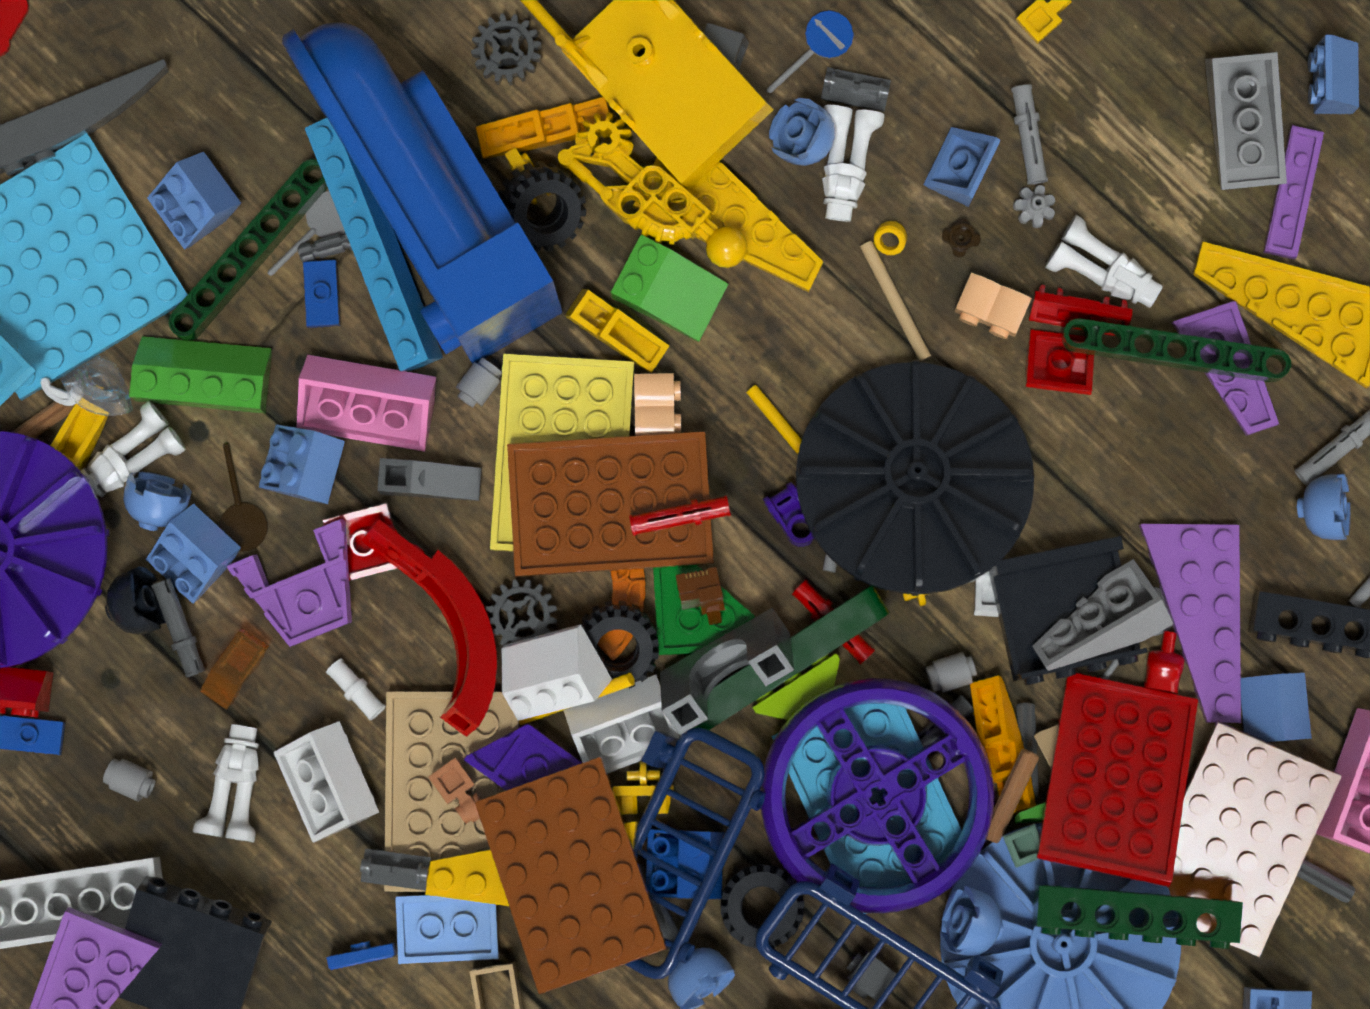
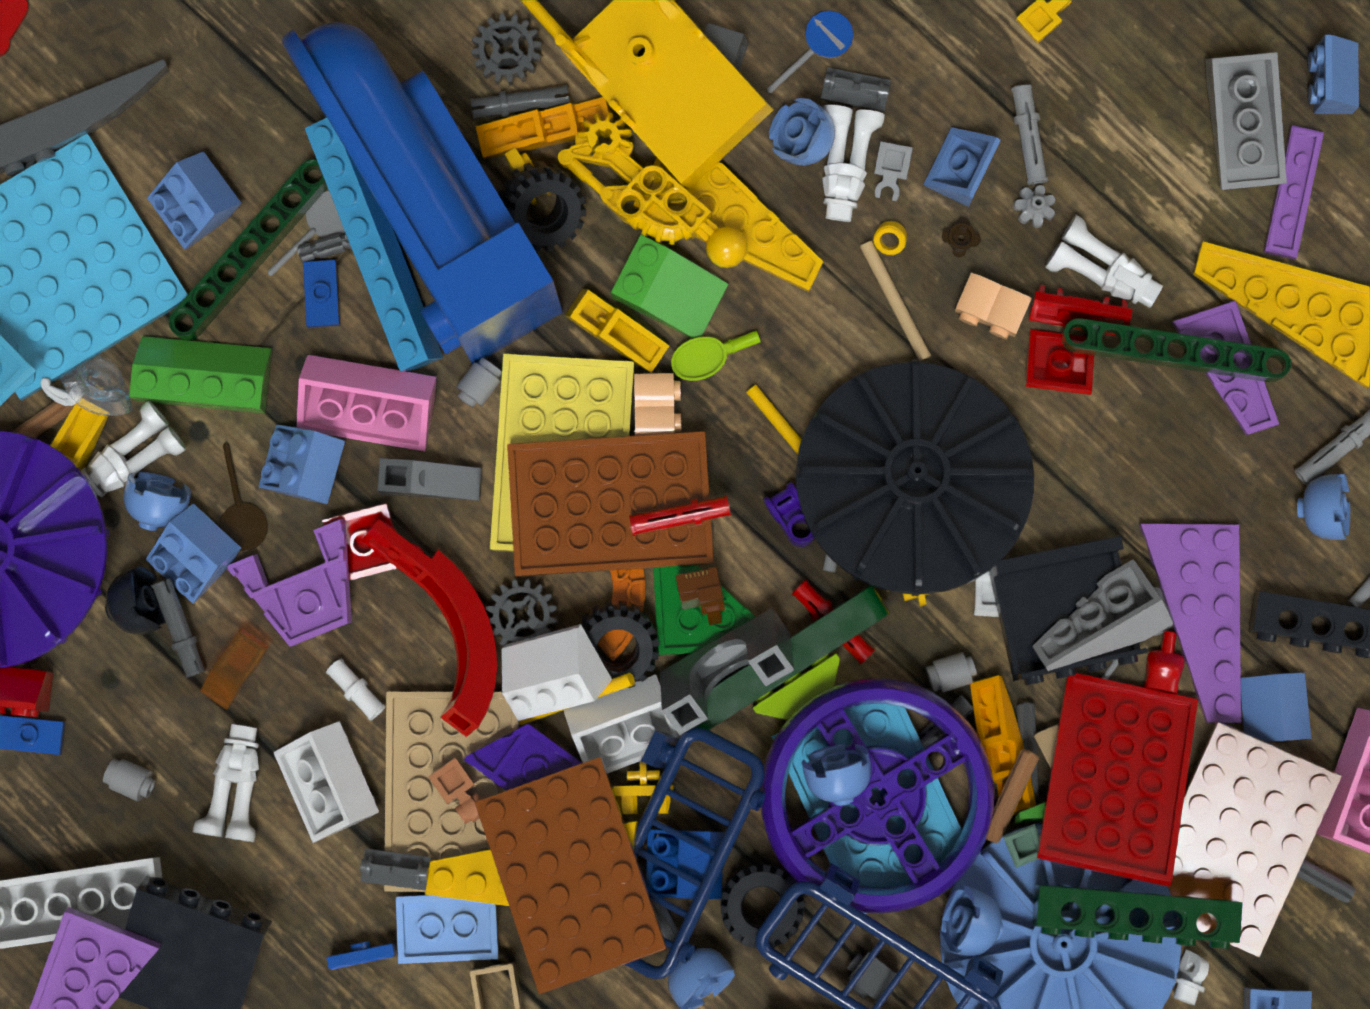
none -> dark grey pin [470,84,570,119]
none -> lime piece [671,331,761,381]
none -> medium blue cylinder [801,744,871,806]
none -> light grey plate [874,142,913,201]
none -> white piece [1174,950,1209,1005]

